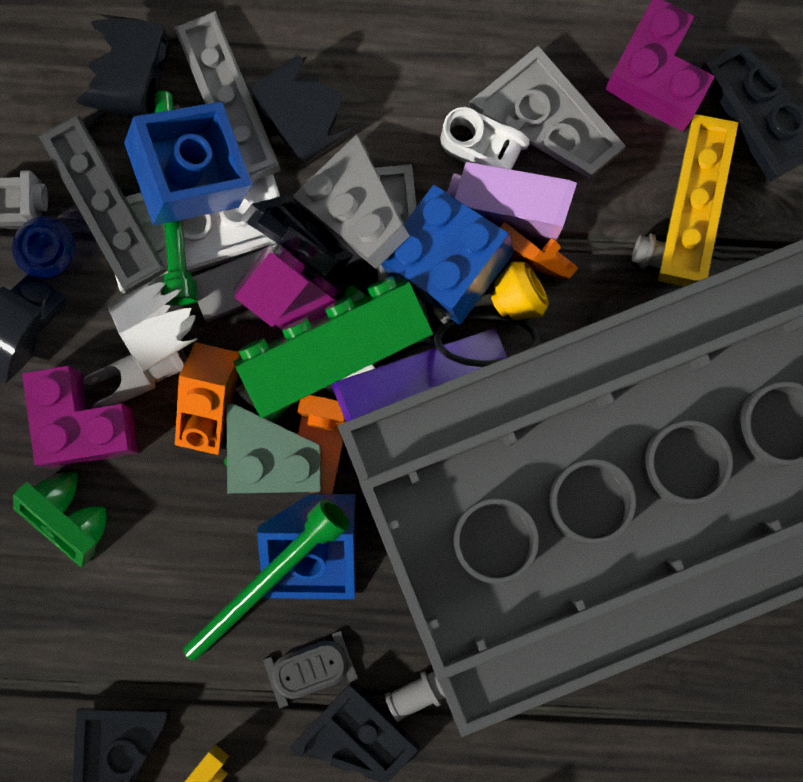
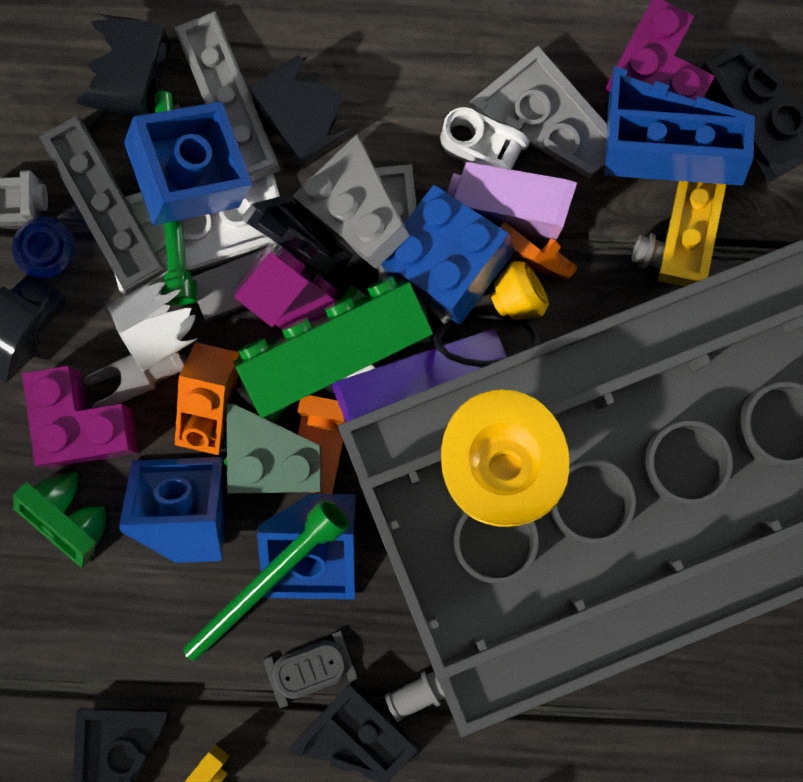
none -> blue slope [119,457,226,563]
none -> yellow hat [441,389,570,527]
none -> blue wedge [603,66,755,186]

